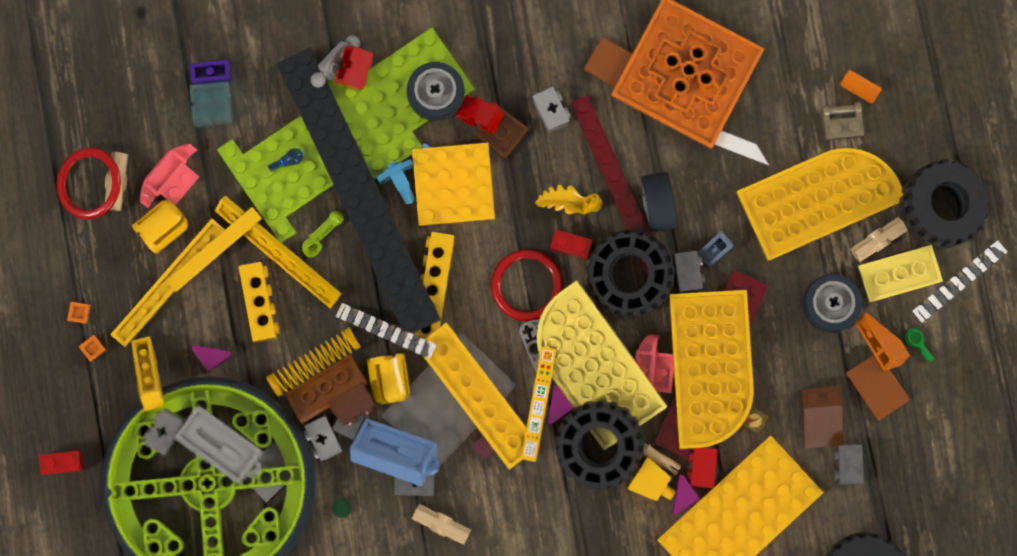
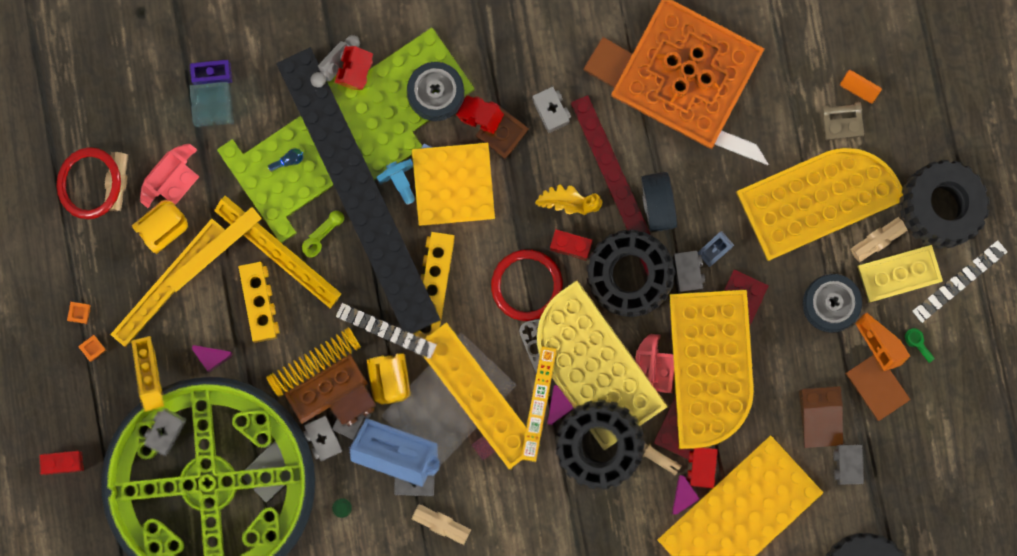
light grey piece [175,406,264,484] -> none
yellow torso [627,457,676,501] -> none
clear yellow tile [742,407,768,434] -> none

